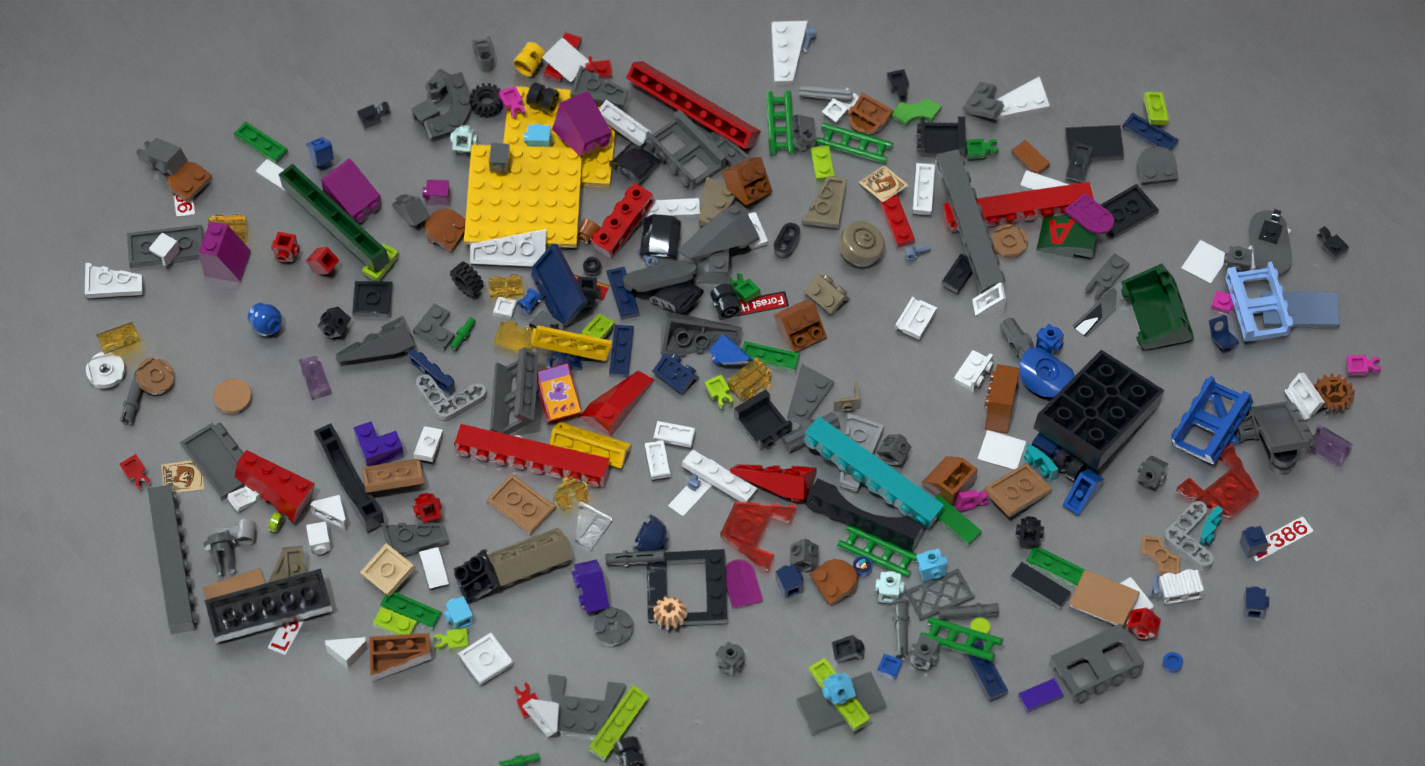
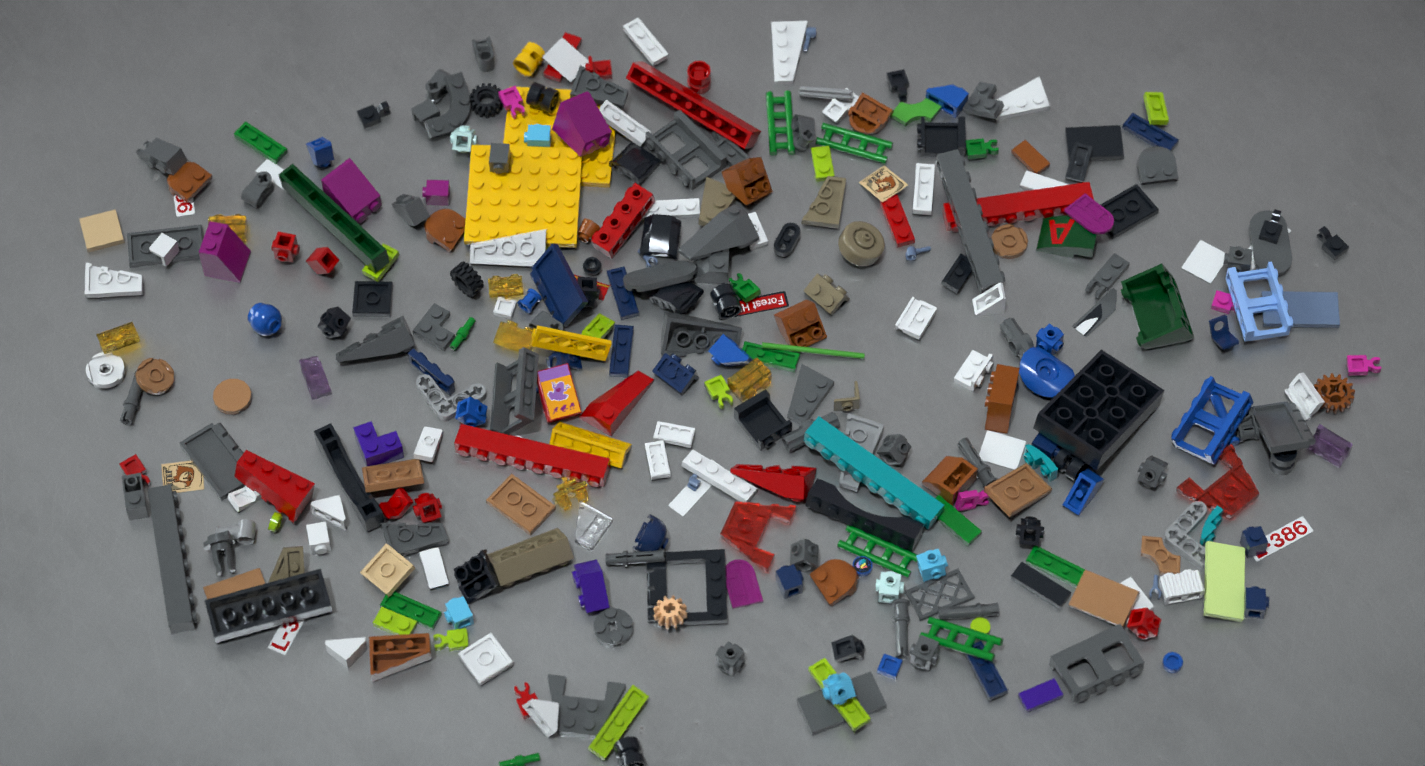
none -> tan tile [79,209,124,253]
none -> dark grey slope [121,473,149,521]
none -> dark grey piece [241,171,274,208]
none -> red bracket [378,488,413,519]
none -> blue brick [455,397,488,427]
none -> white plate [623,18,669,67]
none -> red wheel [687,61,711,95]
none -> bright green axle [762,342,865,359]
none -> blue slope [925,85,969,118]
none -> dark grey pin [957,437,998,489]
none -> yellowish green tile [1204,541,1245,622]

